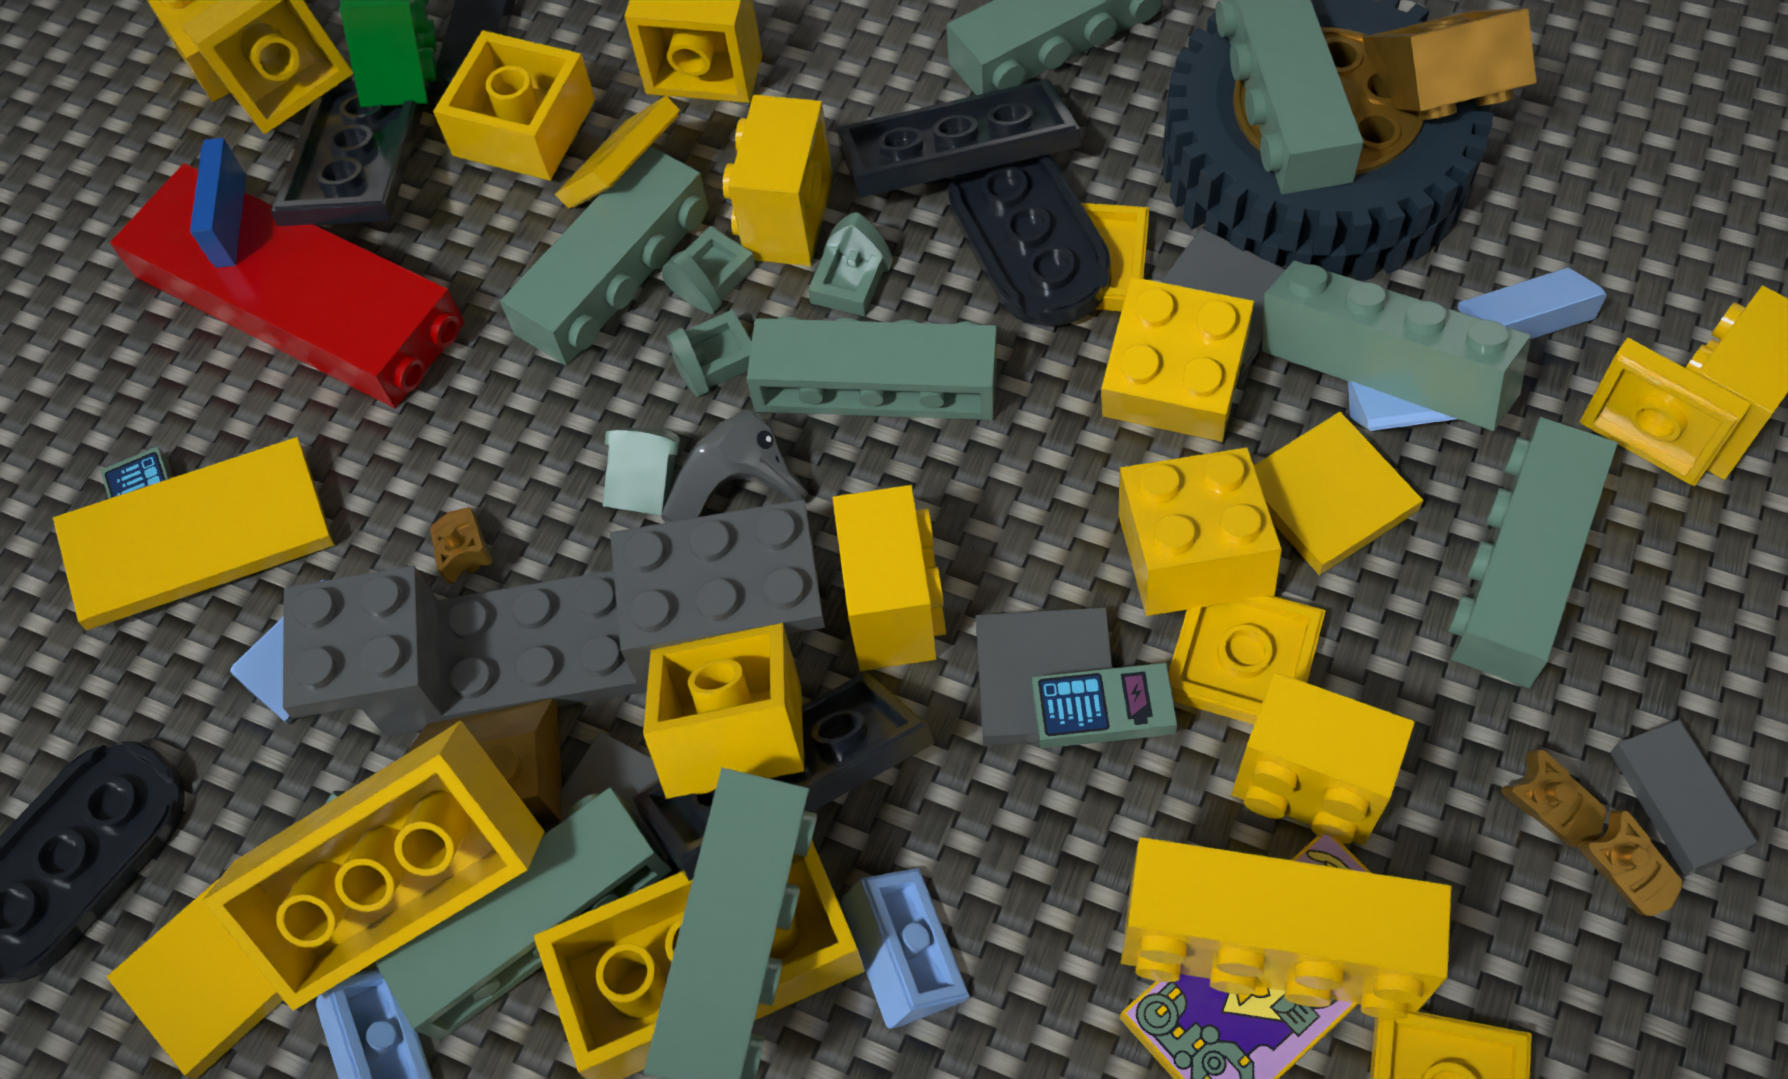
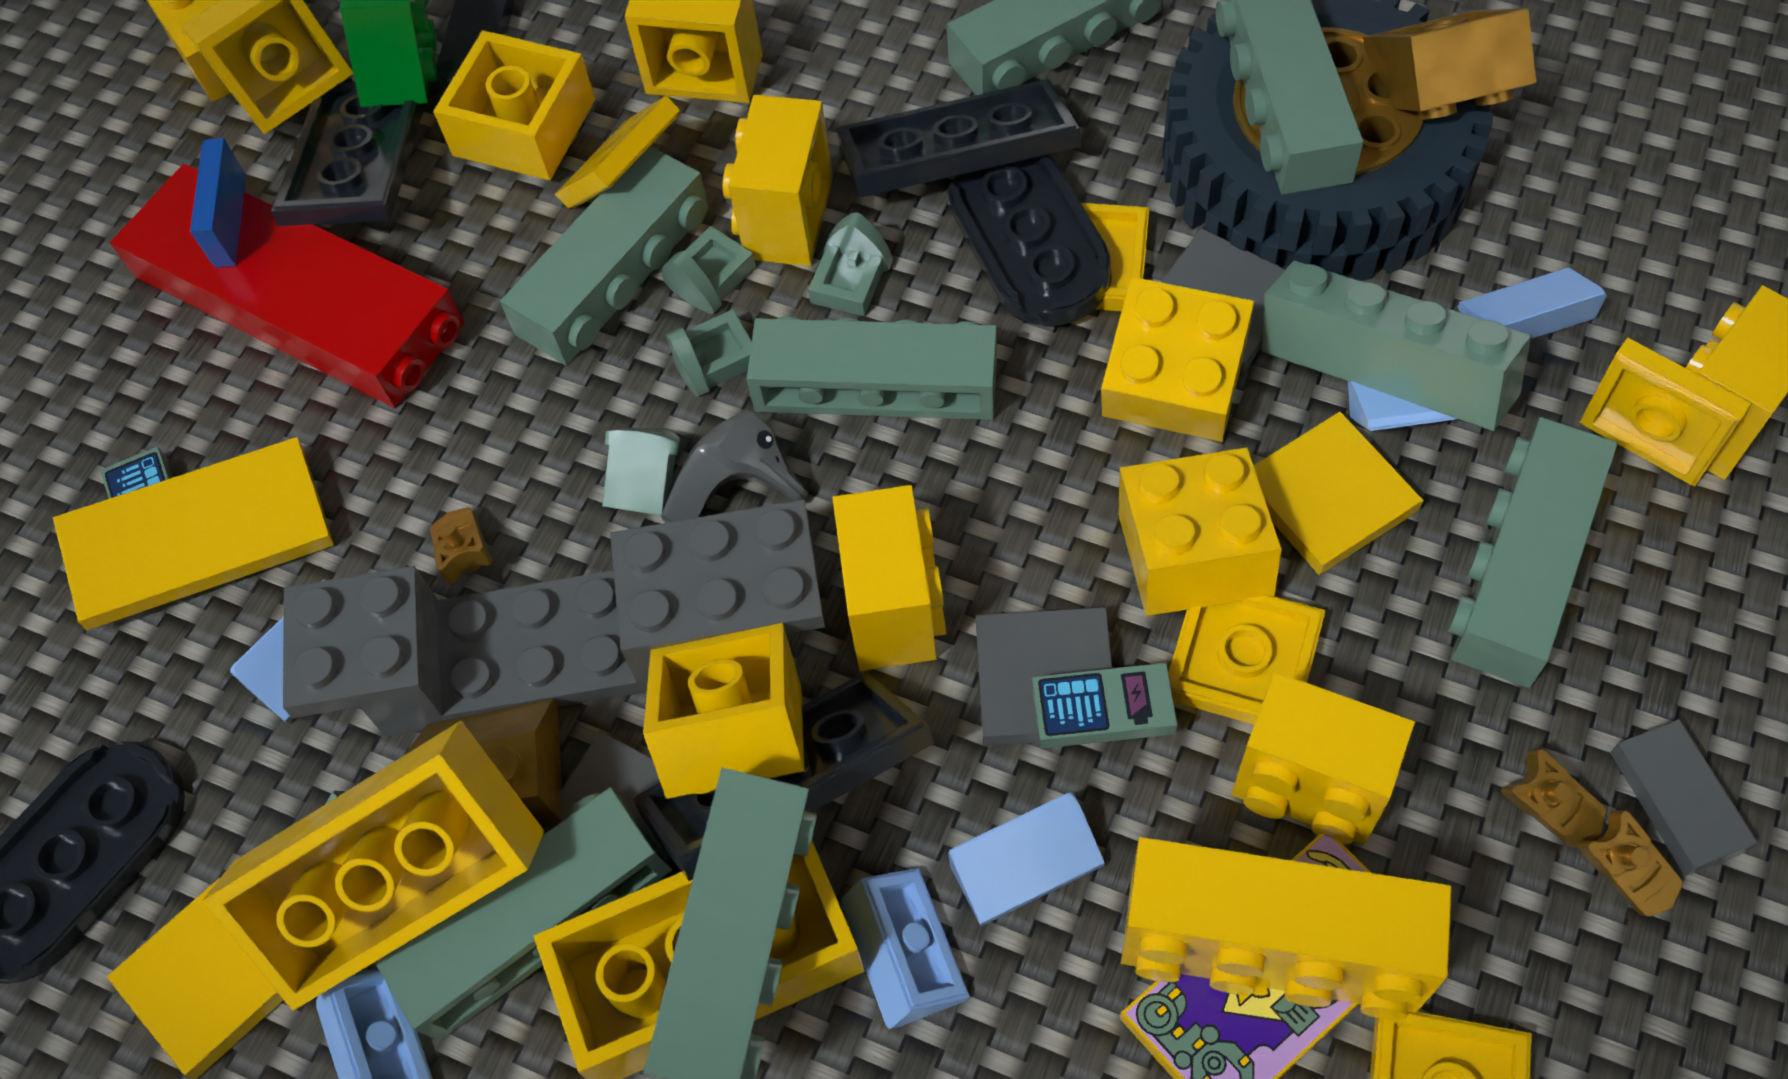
none -> light blue slope [948,792,1105,927]

